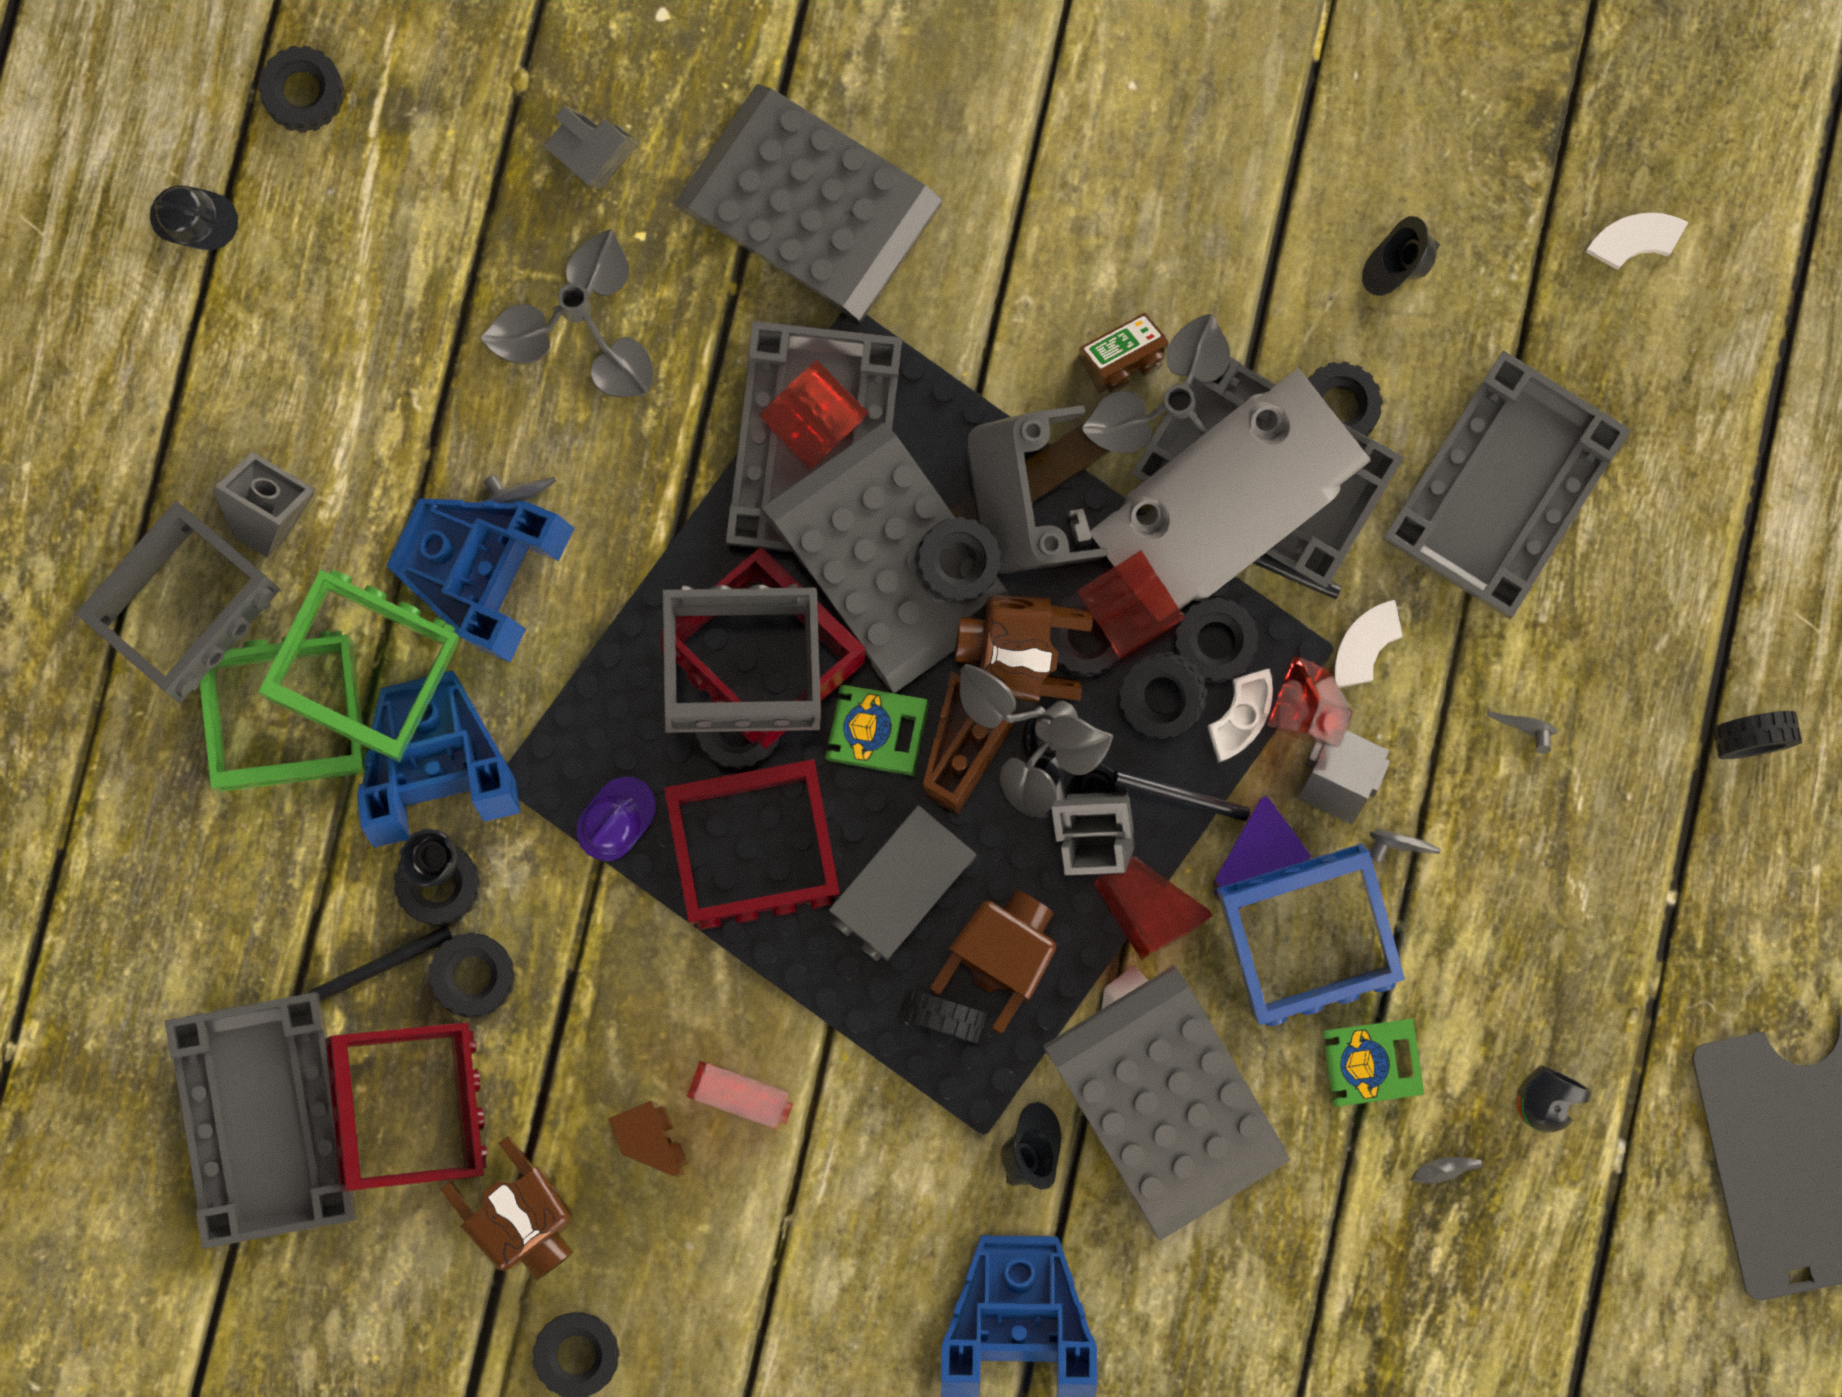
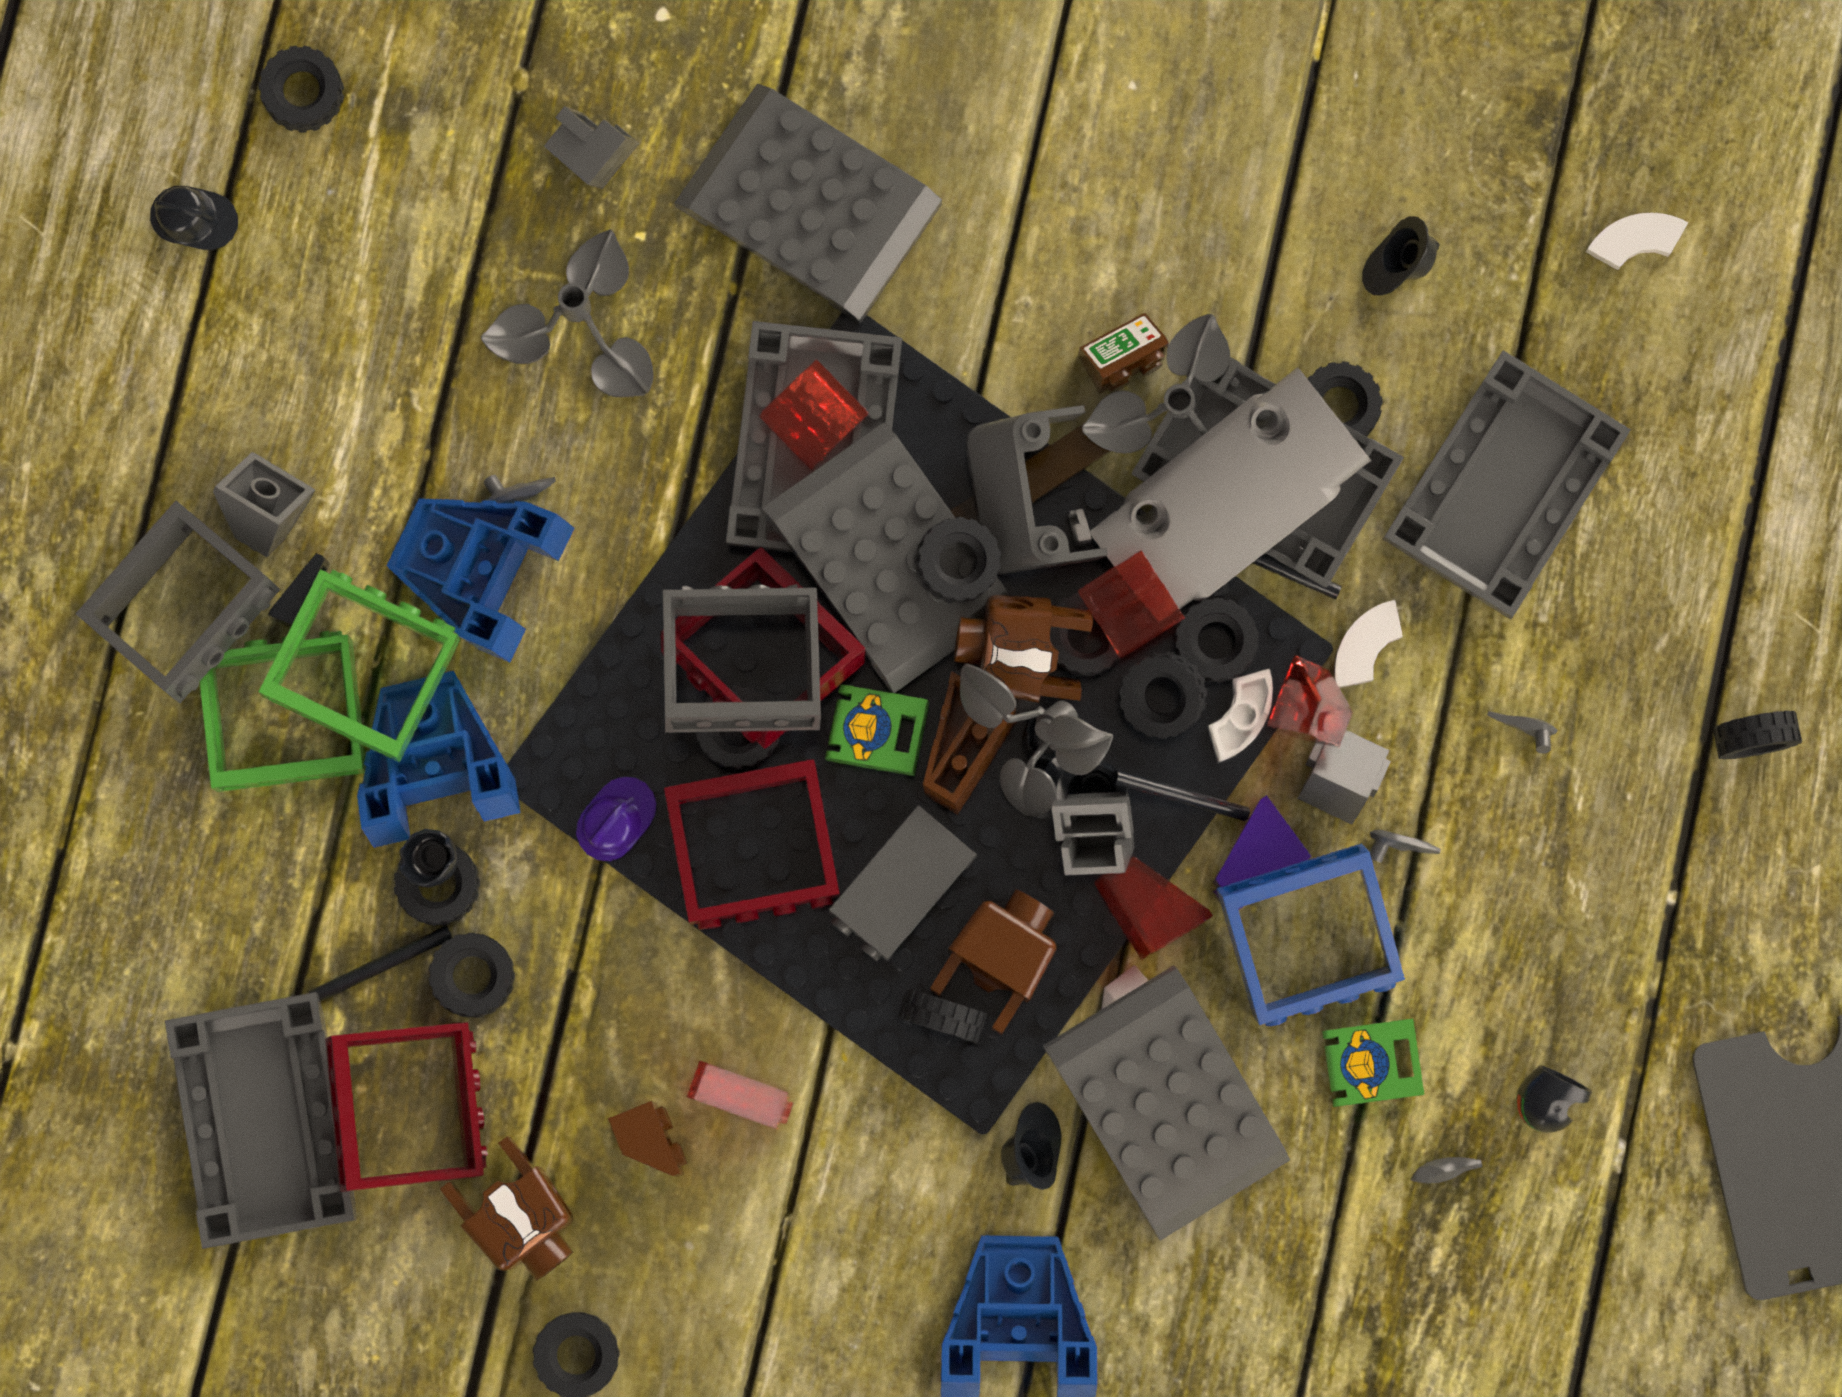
none -> black slope [268,553,330,627]

